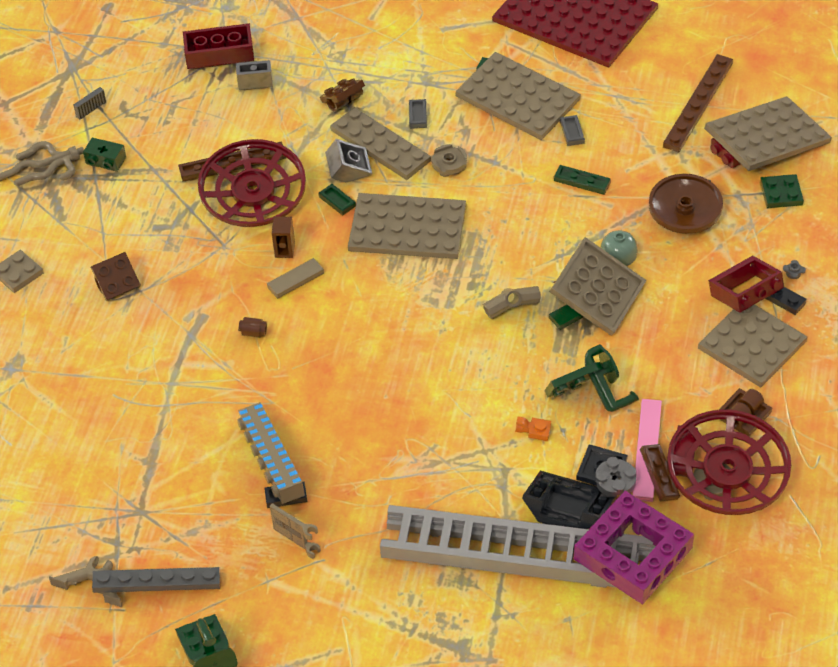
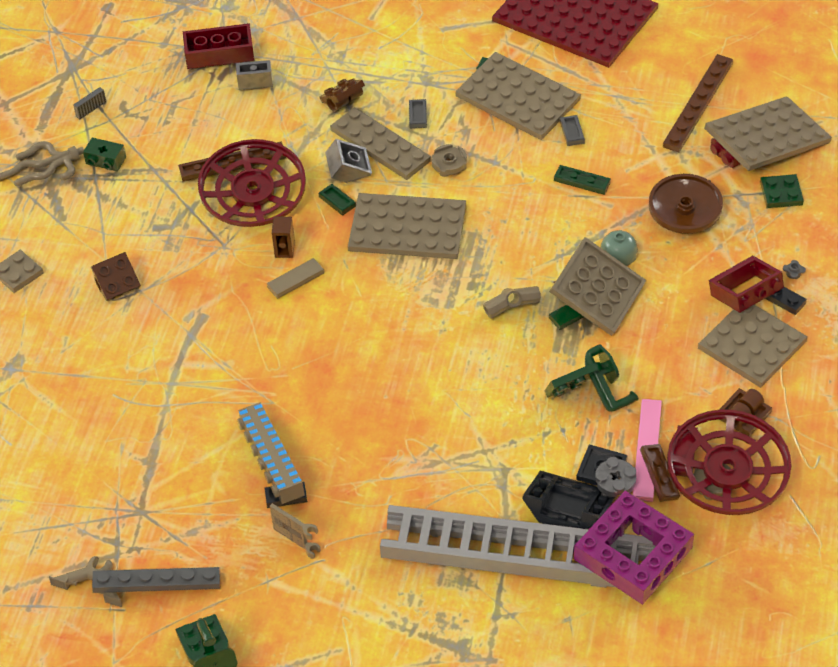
reddish brown brick [238,317,267,338] -> none
orange plate [515,416,552,441] -> none

